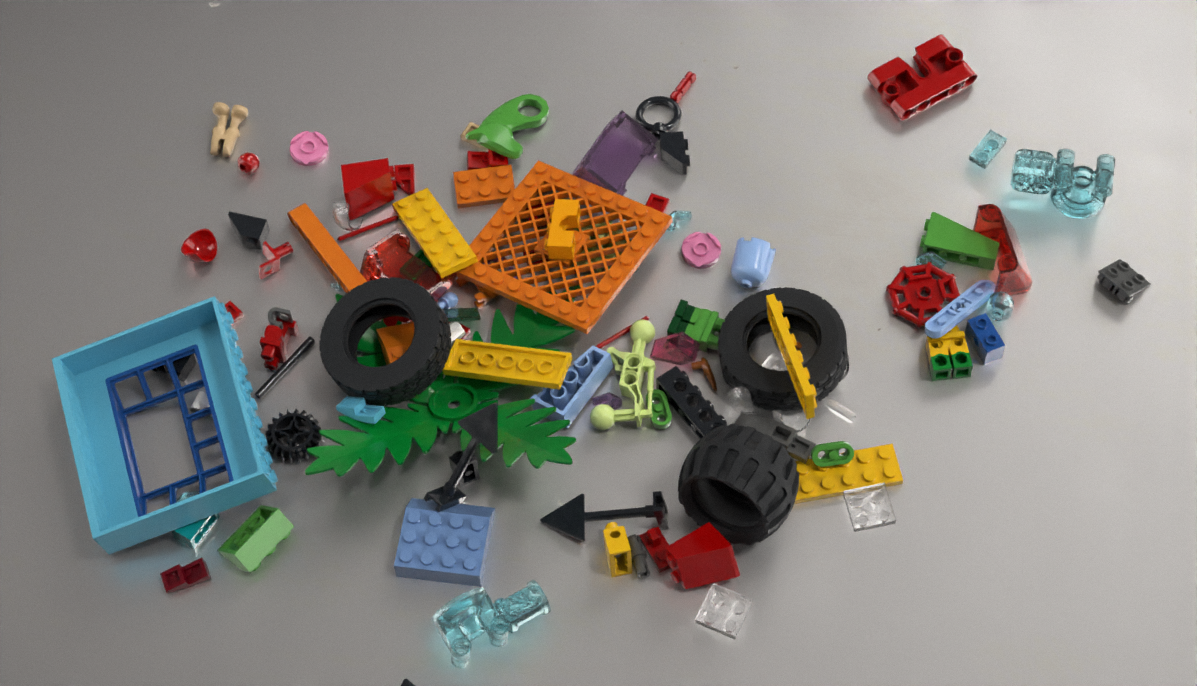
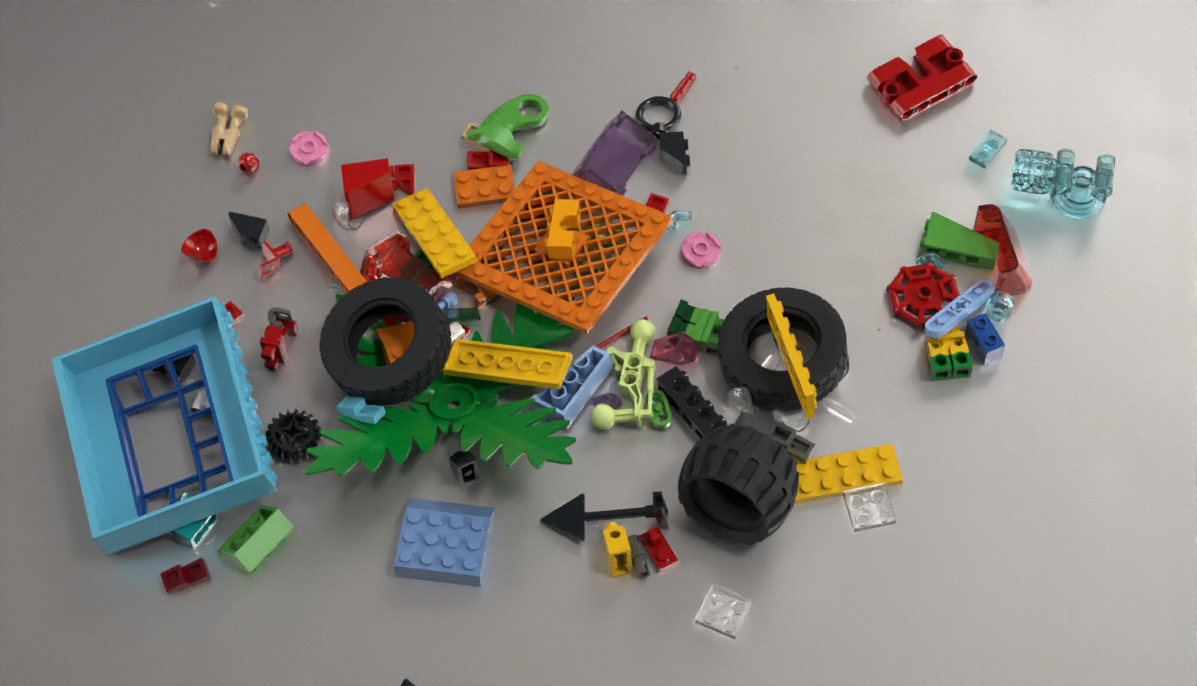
black bar [255,336,315,399] -> none
red axle [337,215,399,241] -> none
black piece [424,402,498,512] -> none
clear light blue piece [431,580,551,668] -> none
red slope [665,522,740,589] -> none
dark orange bar [691,357,717,392] -> none
light blue cylinder [731,237,776,289] -> none
bright green plate [811,441,854,467] -> none
dark grey hinge [1097,259,1151,303] -> none

